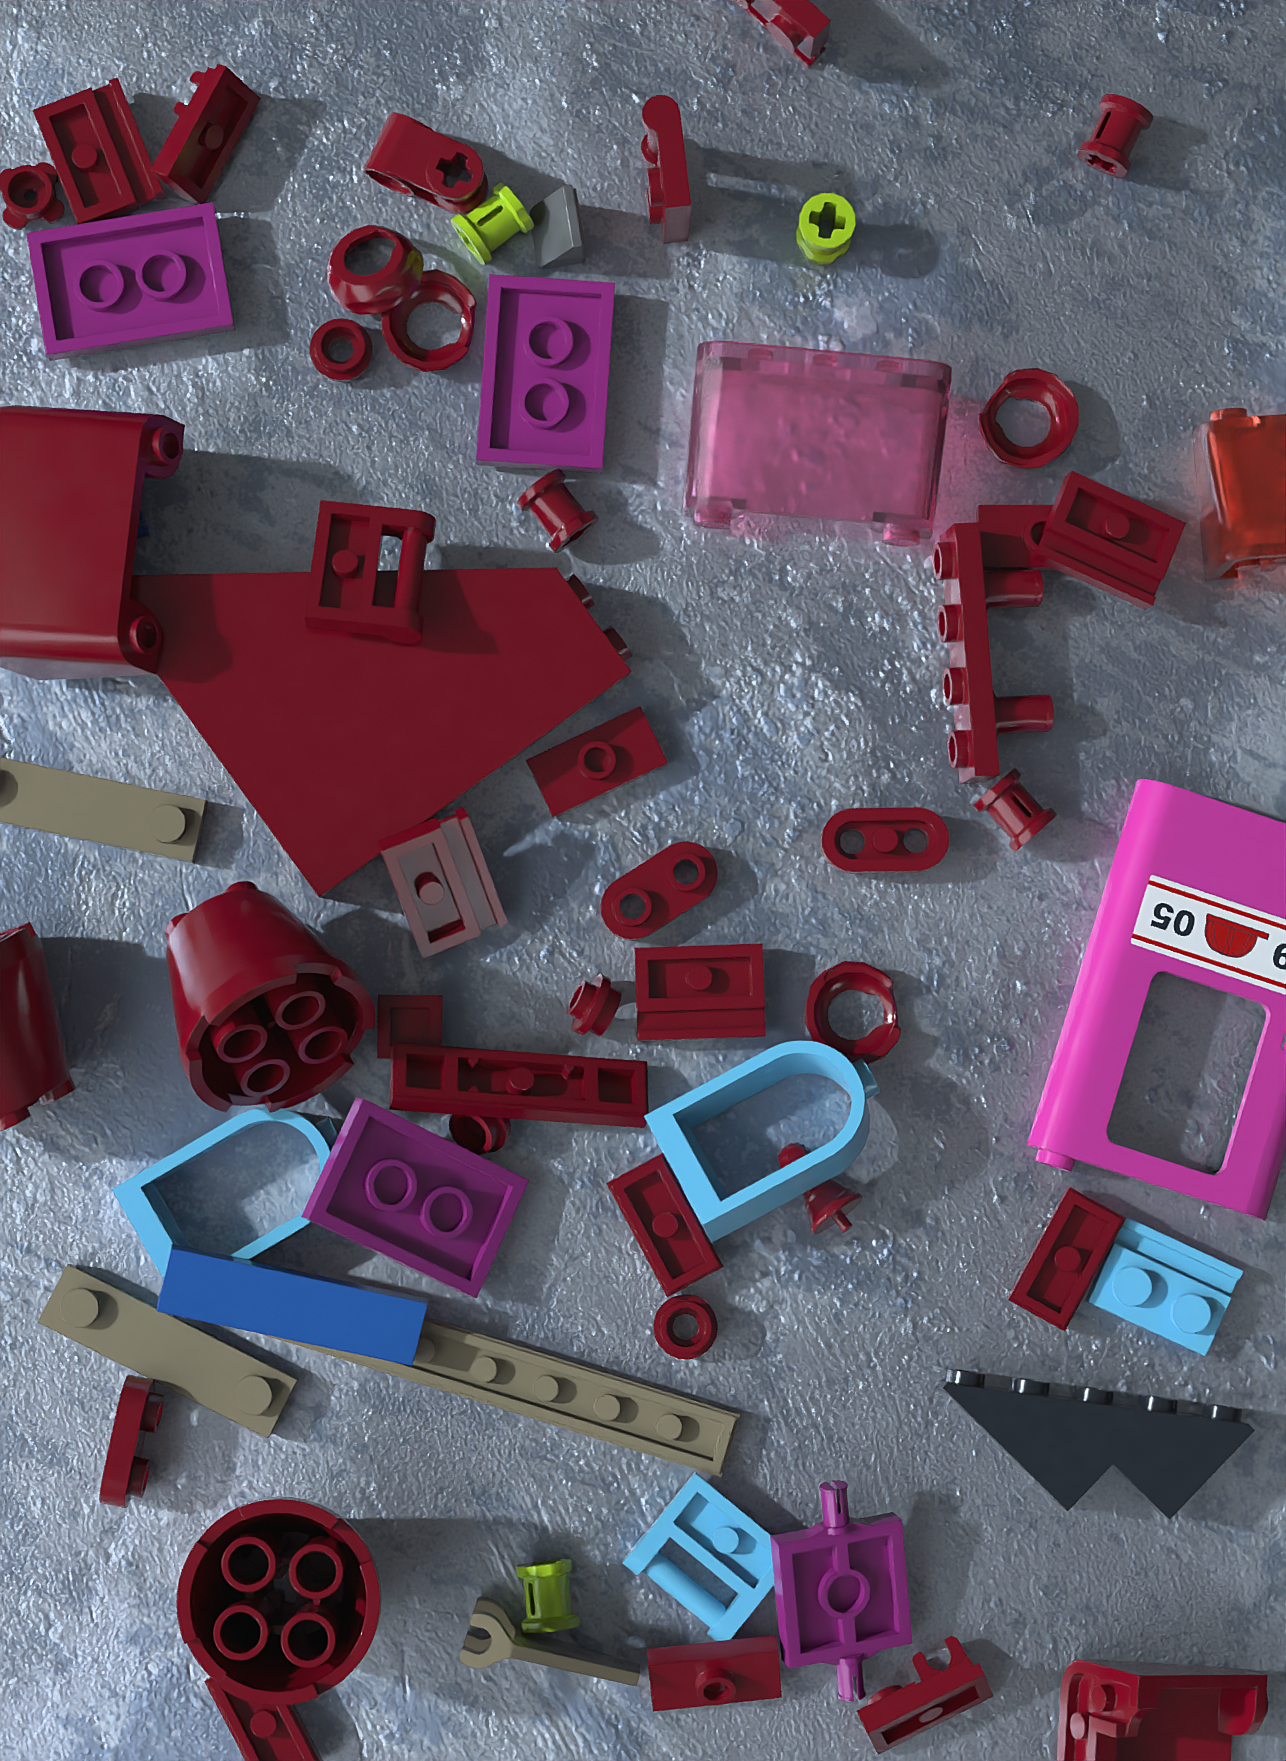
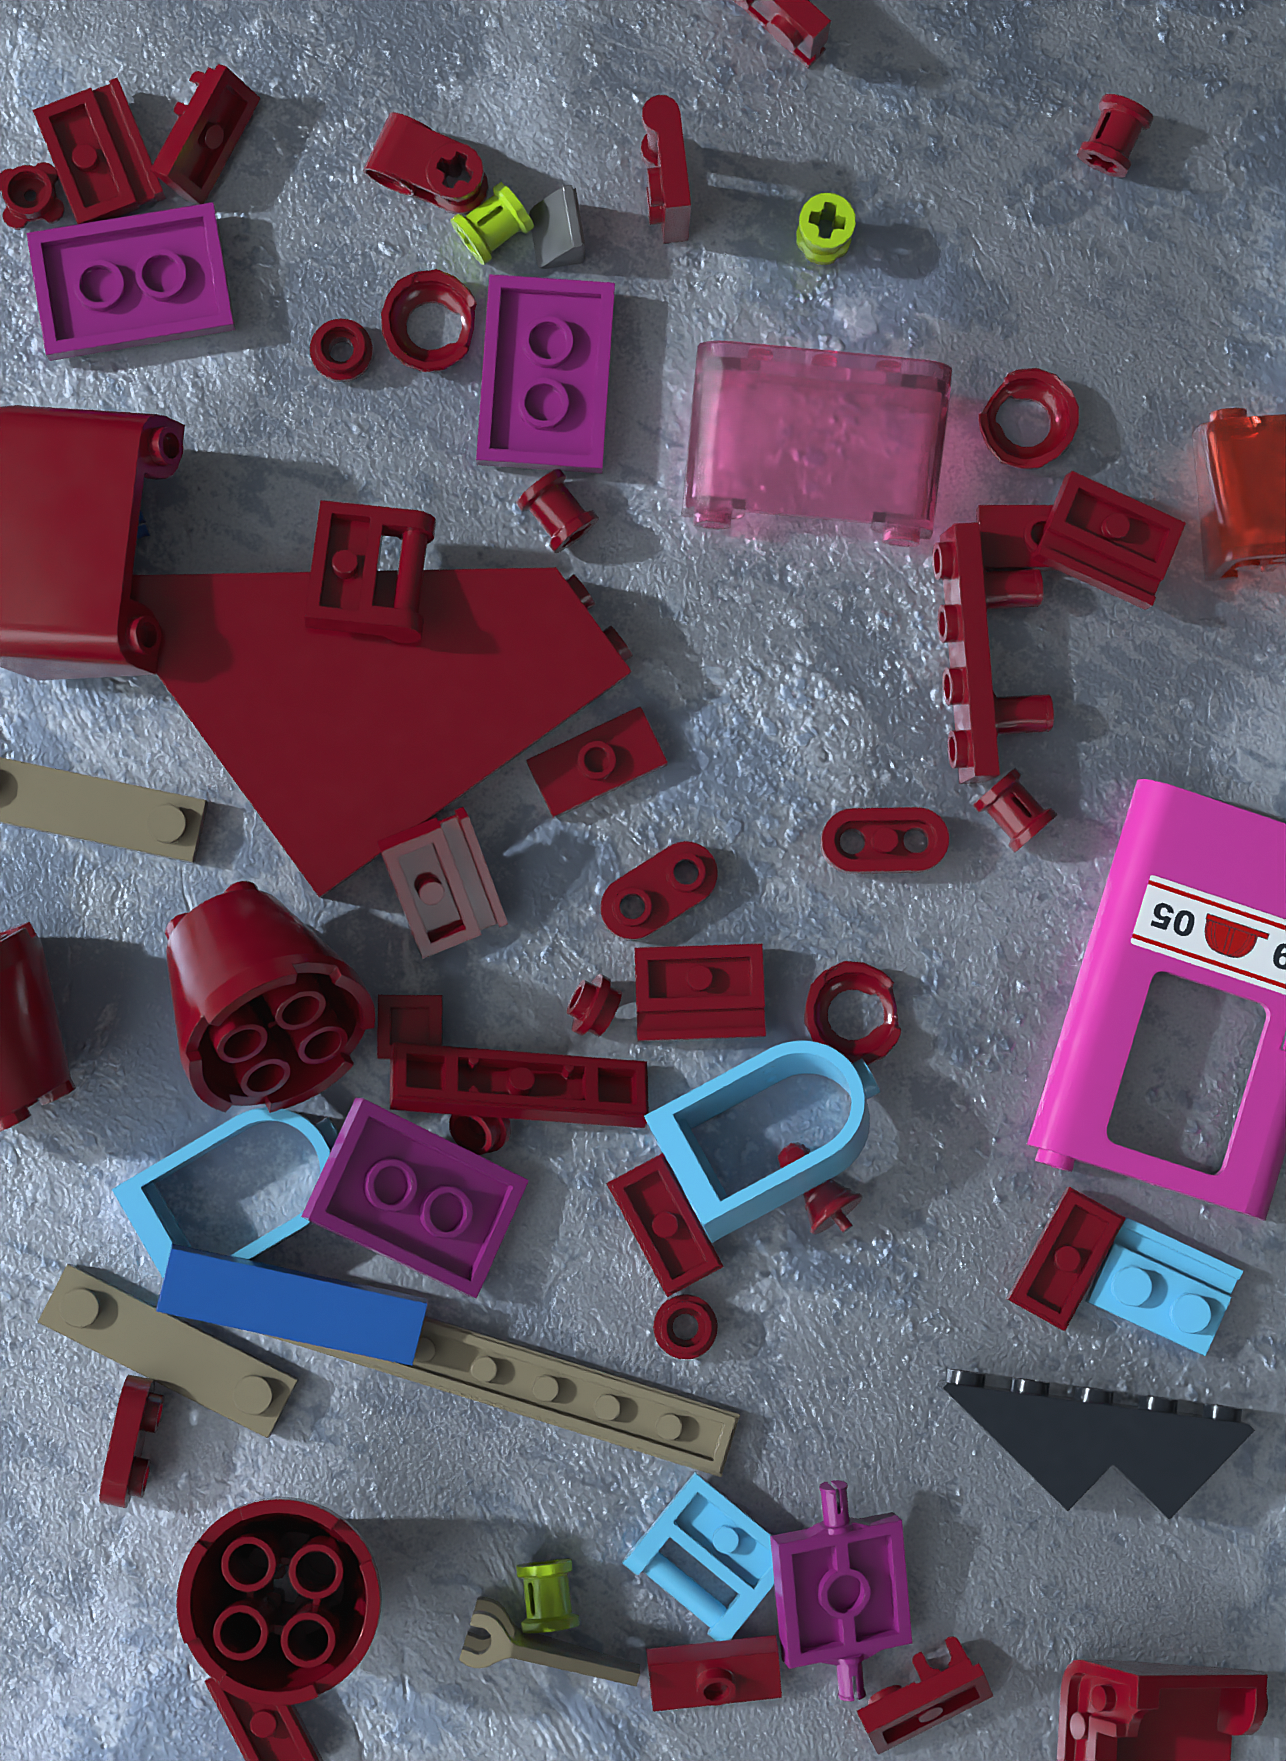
dark red piece [326,225,424,315] -> none

